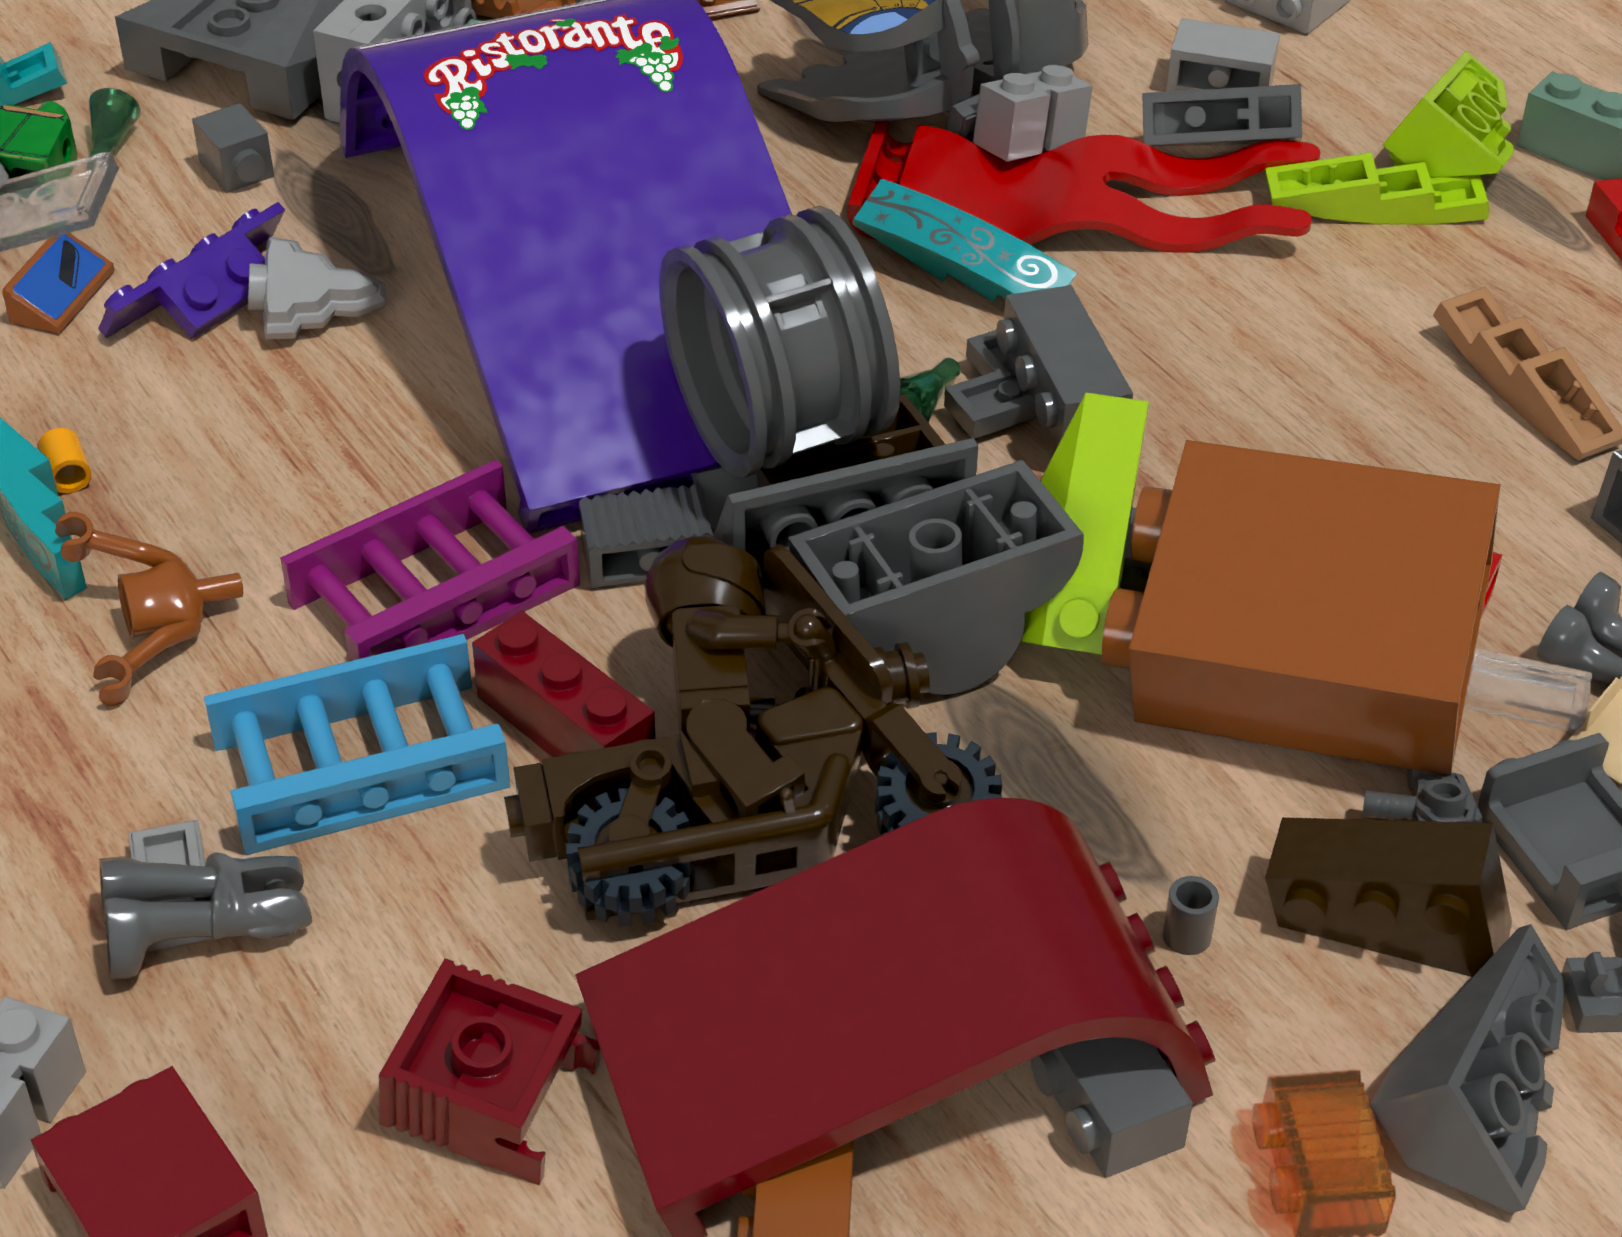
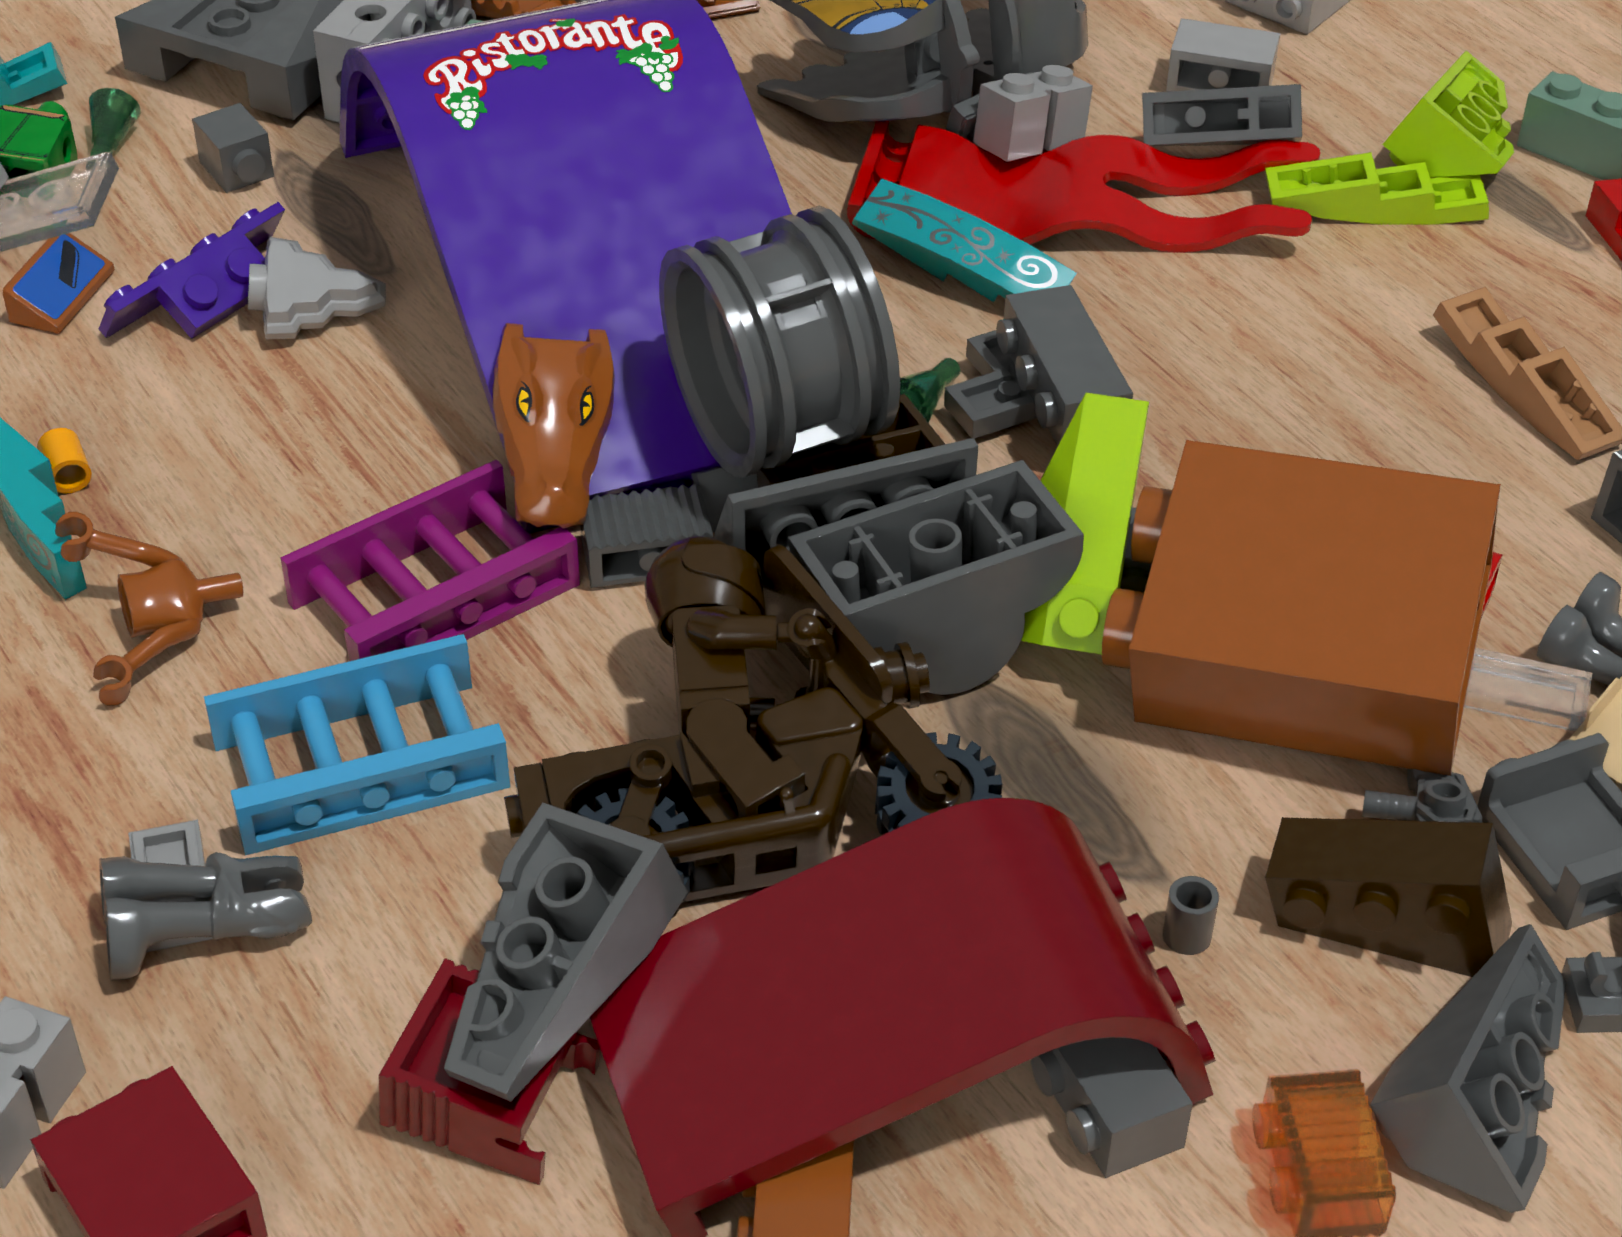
dark red brick [472,611,656,757] -> none
none -> dark grey wedge [444,803,688,1101]
none -> dark orange animal [493,323,615,529]

